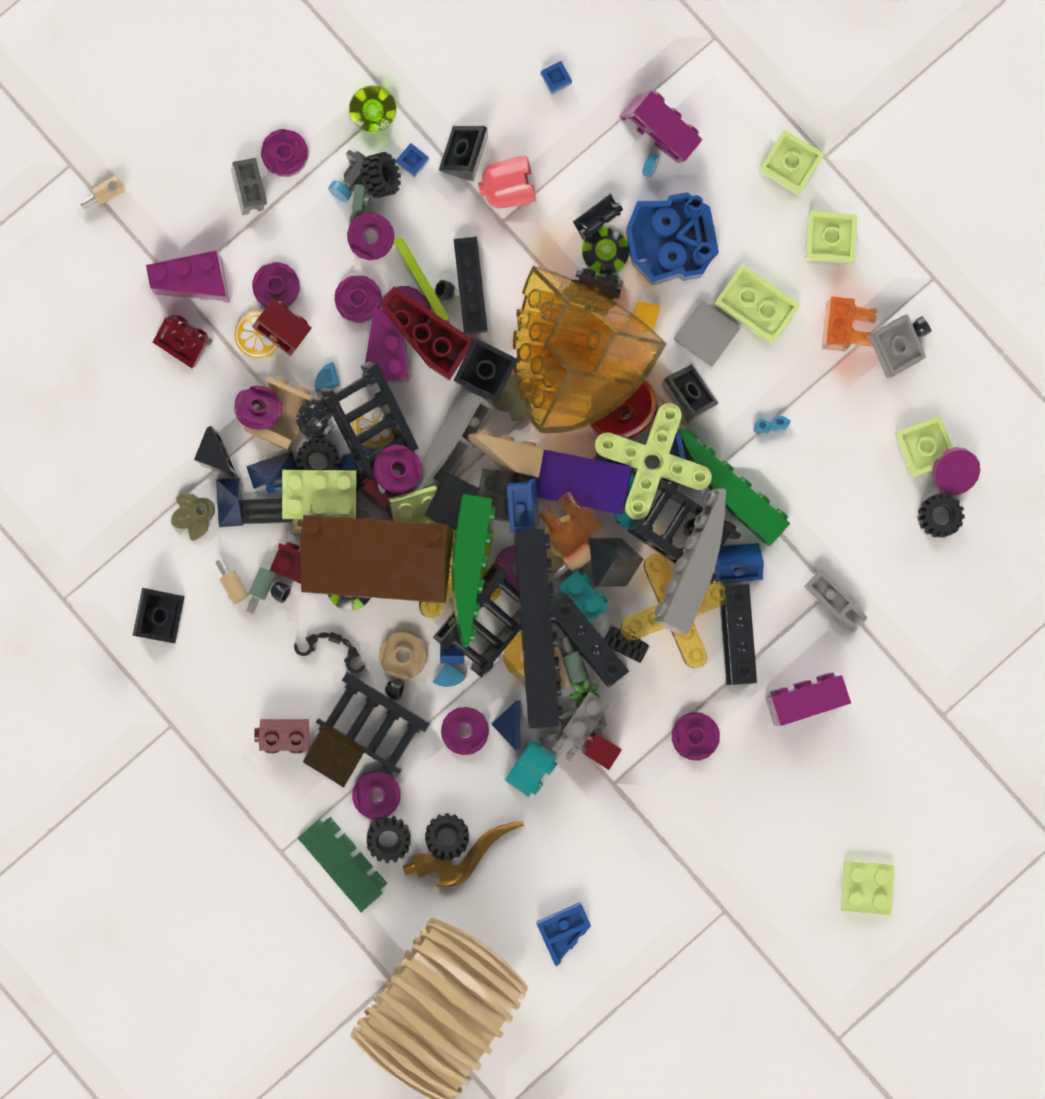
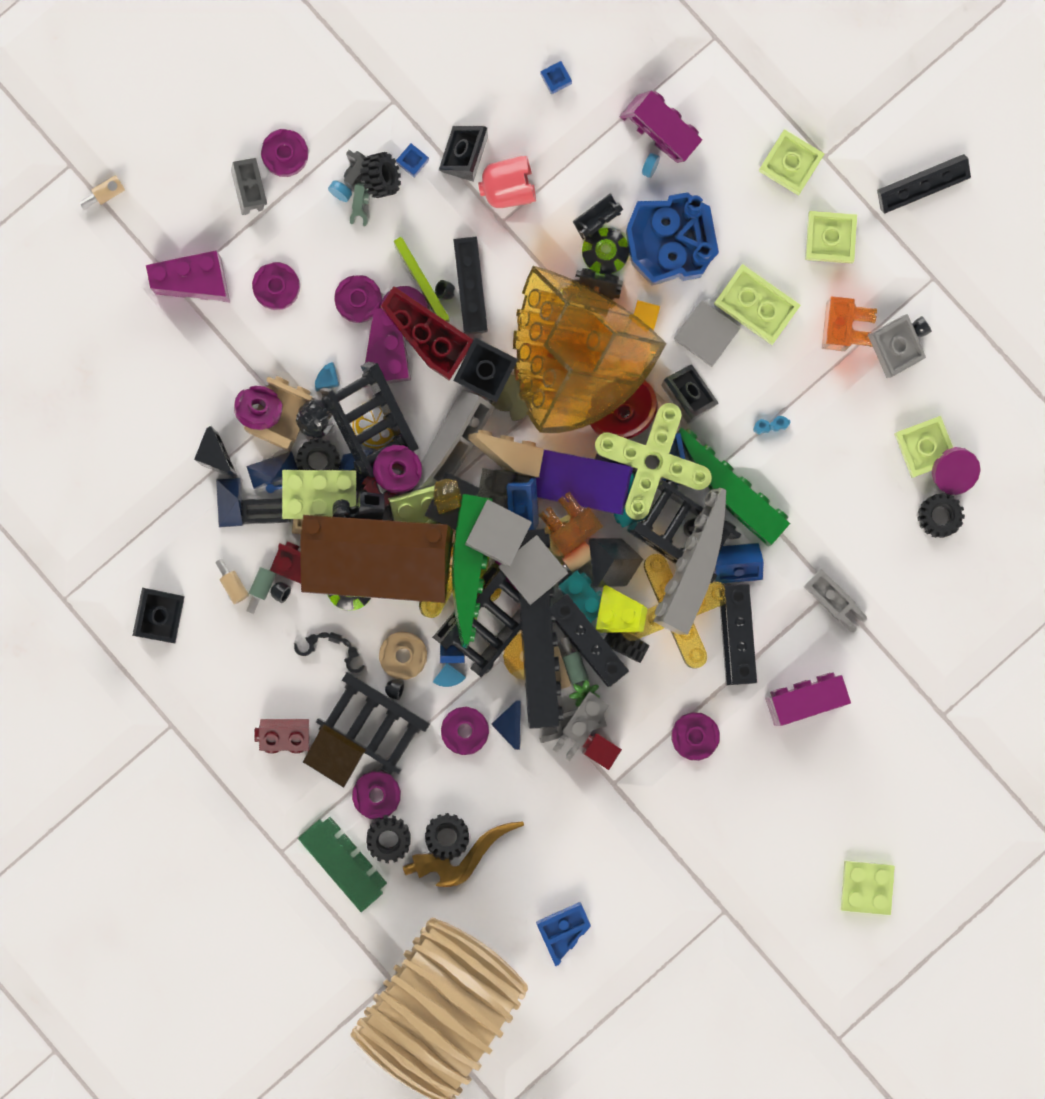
dark red bracket [152,315,213,369] -> none
olive plate [171,493,215,541] -> none
dish [234,311,279,359] -> none
dark red brick [252,298,312,356] -> none
magenta tile [347,212,395,261] -> none
clear neon green dish [349,85,397,133] -> none
teal brick [505,740,558,797] -> none
none -> black brick [332,491,385,520]
none -> clear yellow piece [433,479,462,514]
none -> light grey tile [465,499,532,567]
none -> light grey tile [498,535,568,605]
none -> neon yellow wing [596,585,647,633]
none -> black plate [877,154,971,214]

